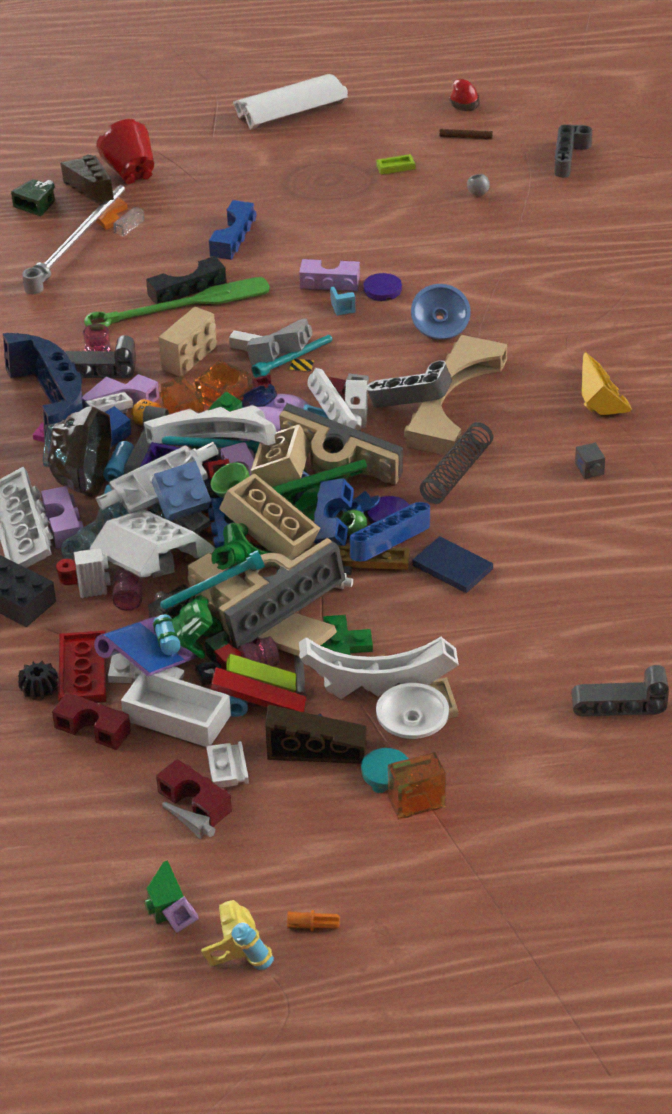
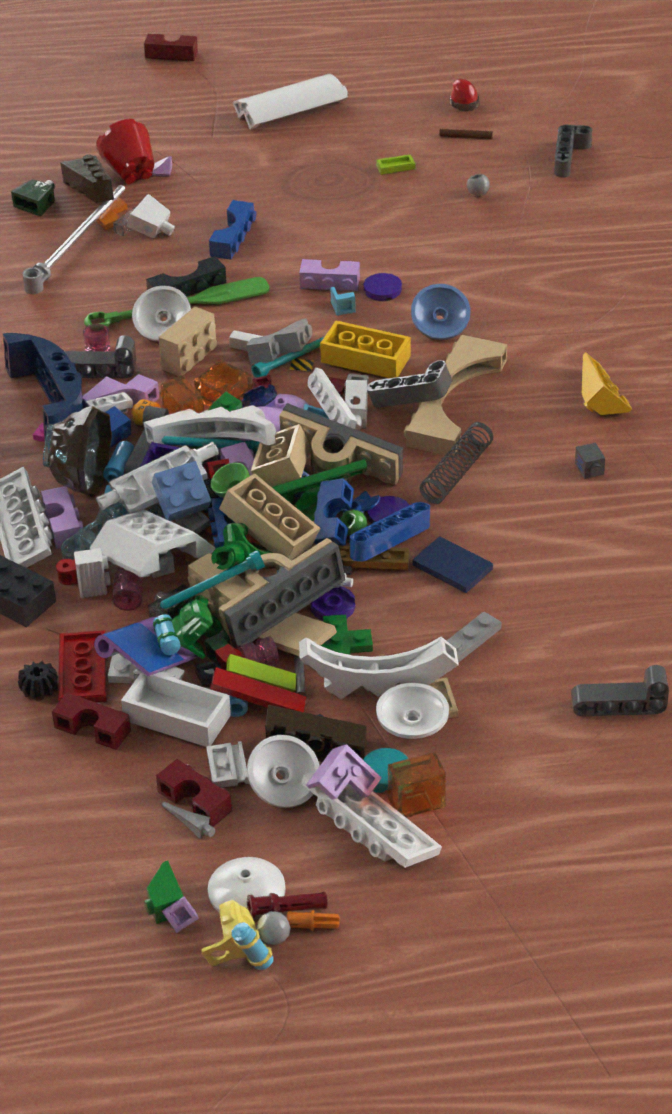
none -> white torso [127,194,175,238]
none -> white dish [132,286,191,341]
none -> dark red arch [144,34,198,61]
none -> lavender slope [152,156,172,176]
none -> white dish [208,857,285,920]
none -> dark red pin [246,892,328,918]
none -> white dish [247,735,320,808]
none -> light grey piece [257,911,290,945]
none -> white plate [301,772,442,868]
none -> lavender panel [306,744,381,800]
none -> dark purple tile [310,586,356,621]
none -> yellow brick [320,321,411,378]
none -> light grey plate [447,612,502,663]

